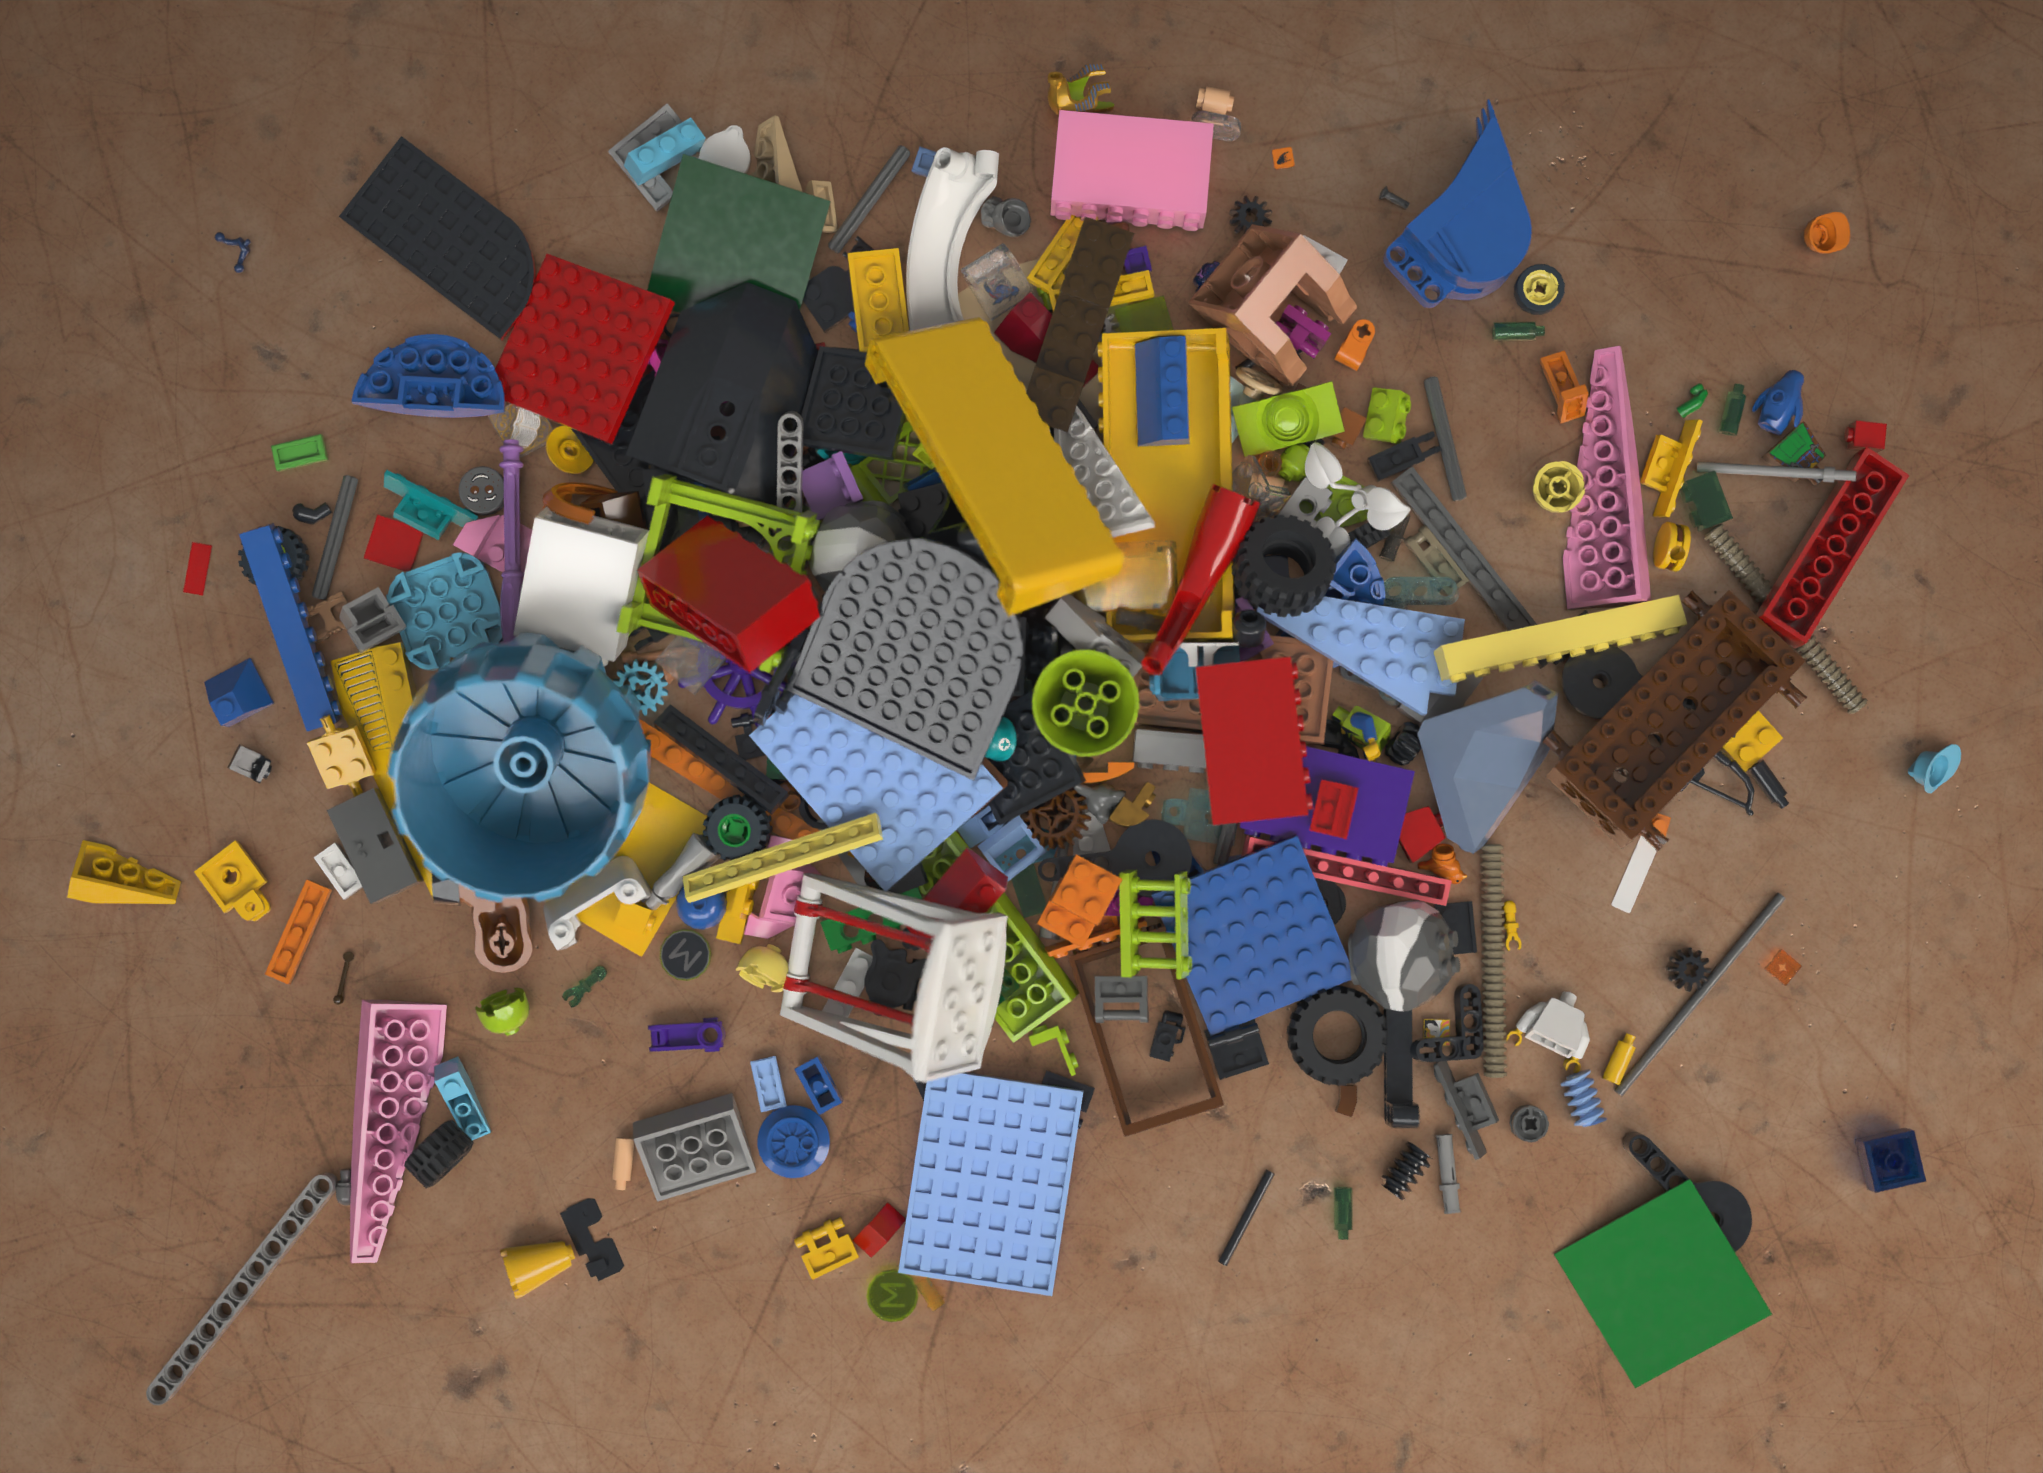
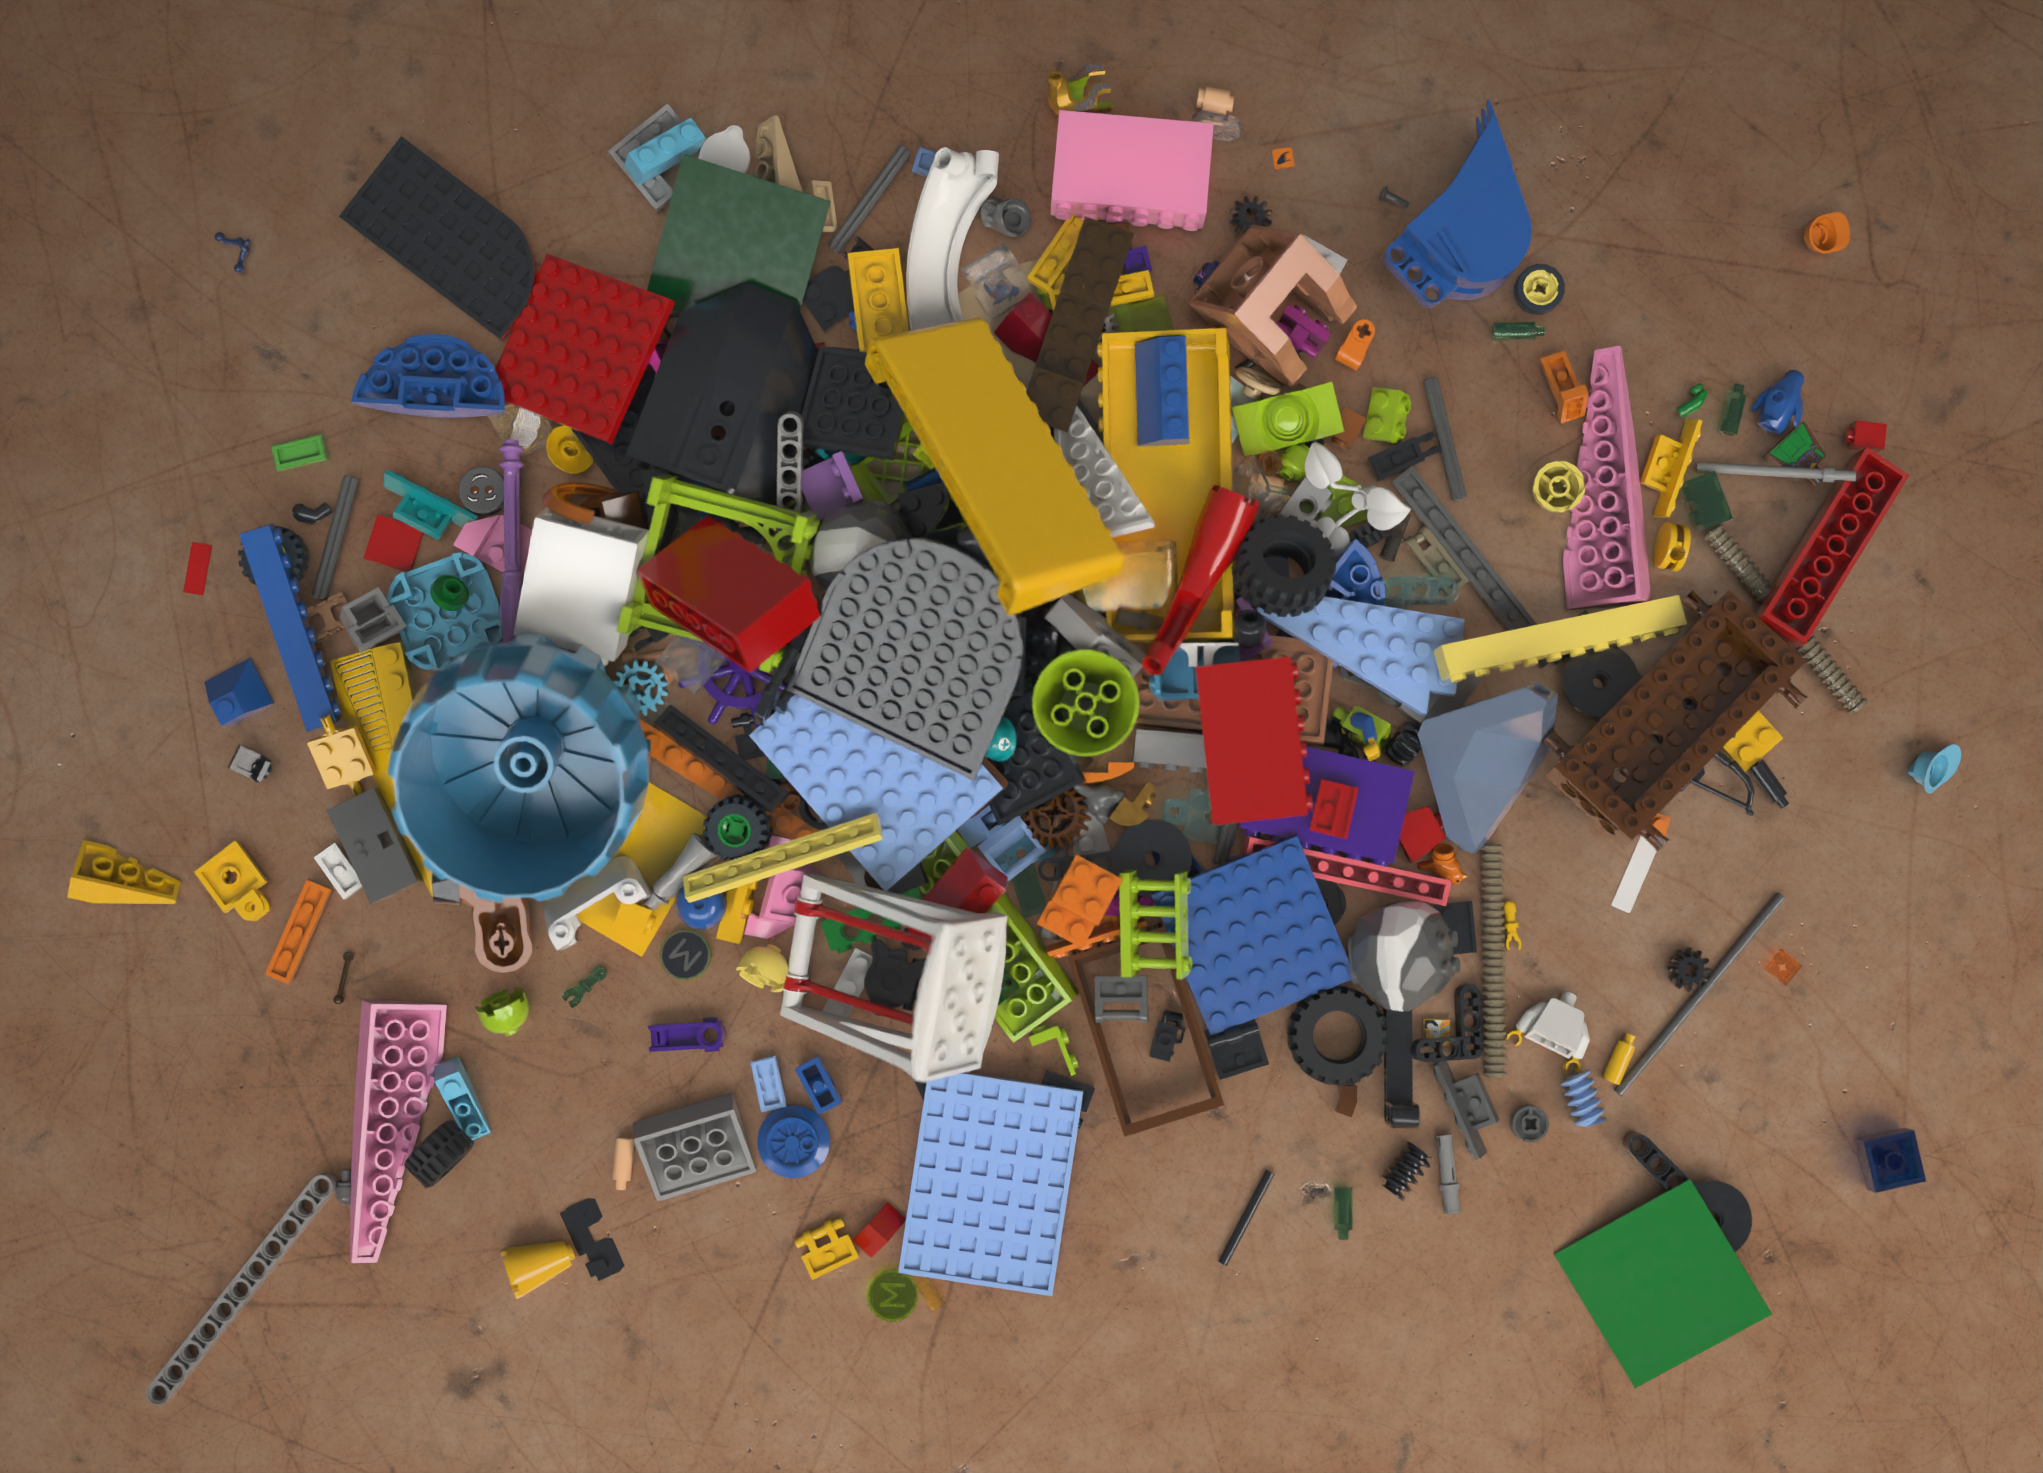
none -> green plate [430,575,470,611]

